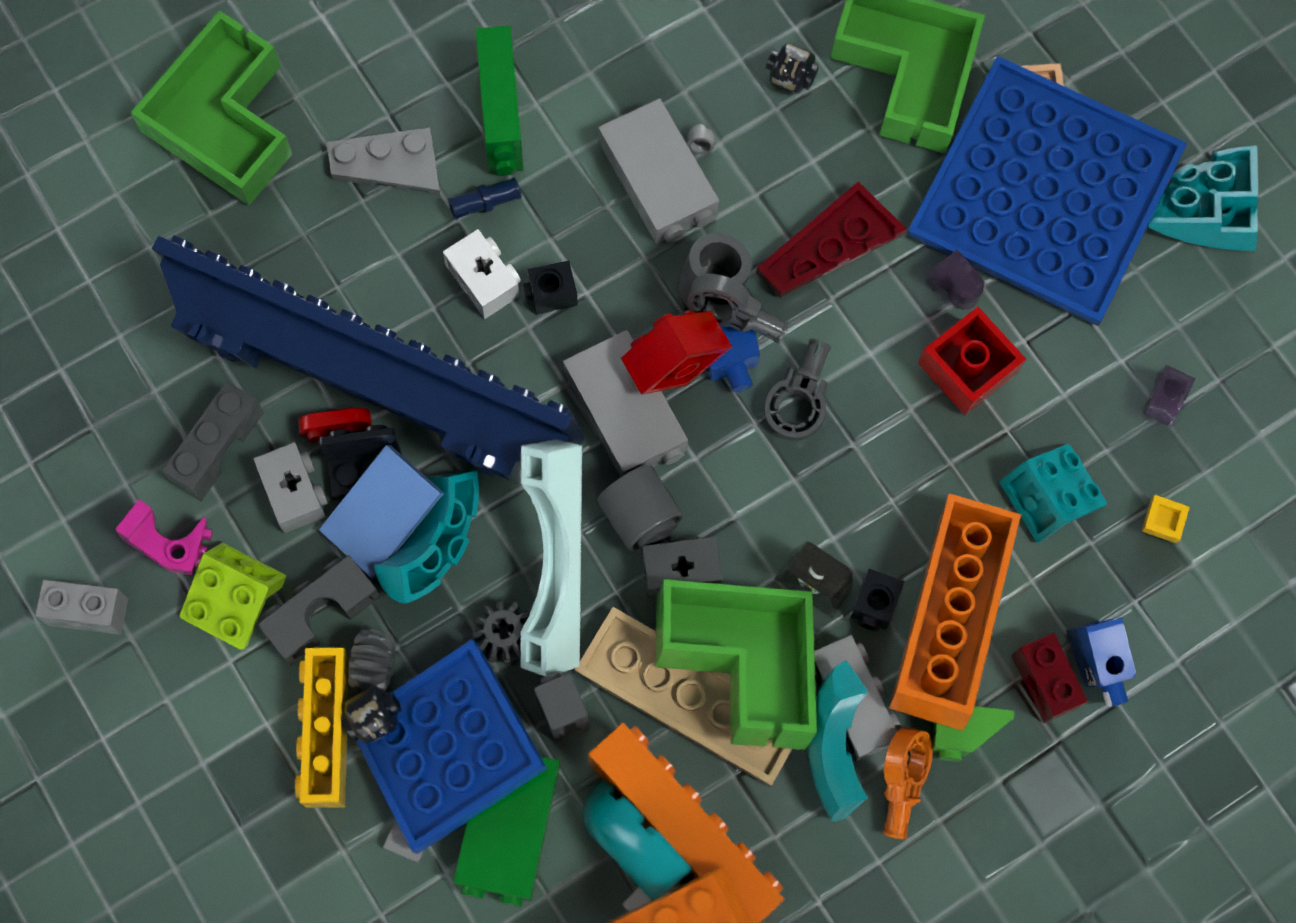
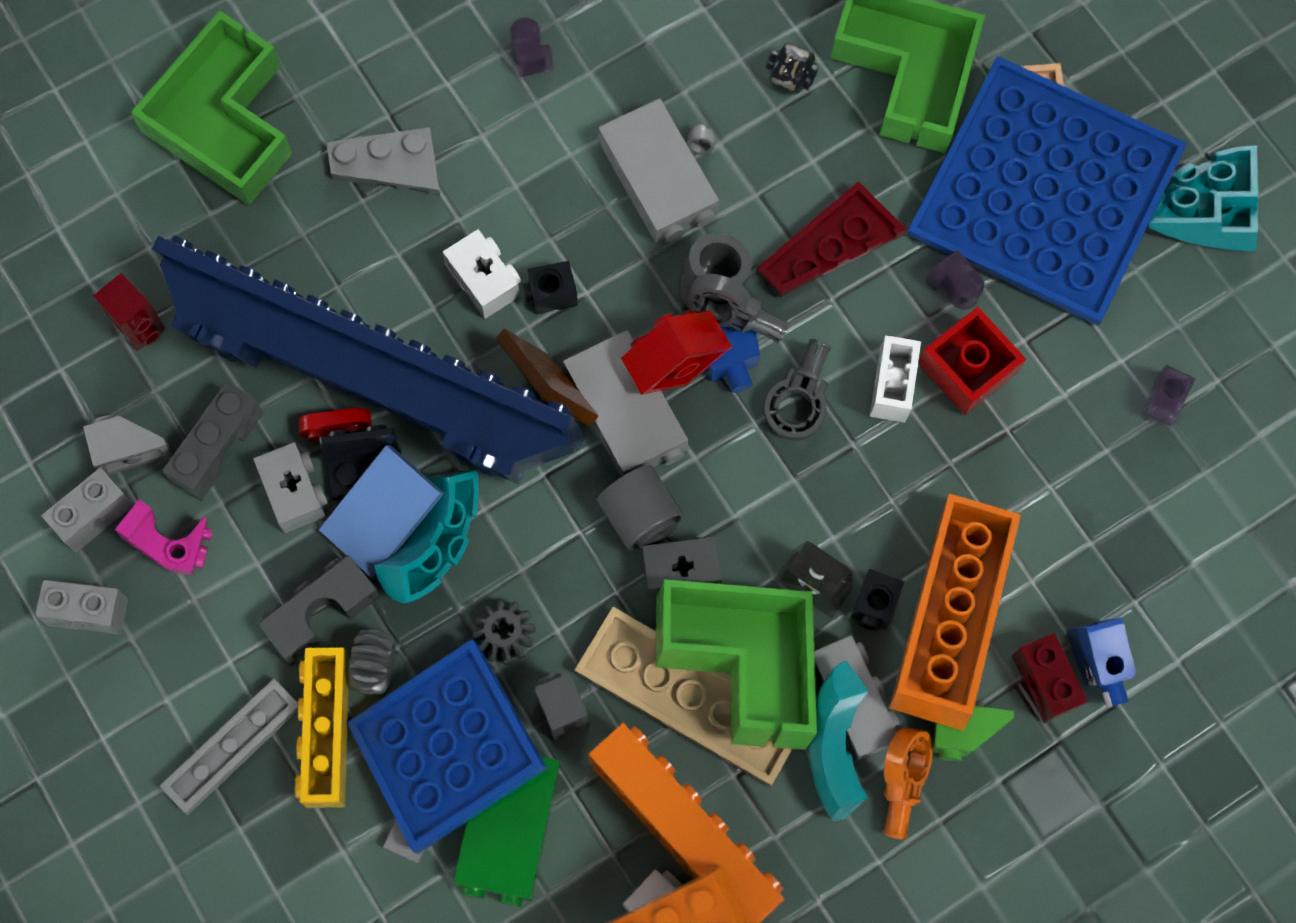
lime bracket [180,542,287,650] -> none
black head [341,686,402,744] -> none
dark blue pin [448,177,522,220] -> none
green brick [475,25,524,176] -> none
light aqua arch [521,439,582,676] -> none
teal brick [583,780,692,901] -> none
teal bracket [999,444,1107,543] -> none
yellow plate [1141,495,1190,543] -> none
none -> light grey brick [41,467,134,553]
none -> light grey slope [83,415,173,475]
none -> dark red brick [93,272,165,351]
none -> light grey plate [159,679,298,815]
none -> reddish brown tile [496,328,599,426]
none -> clear purple leg [511,18,553,77]
none -> white brick [869,335,921,423]

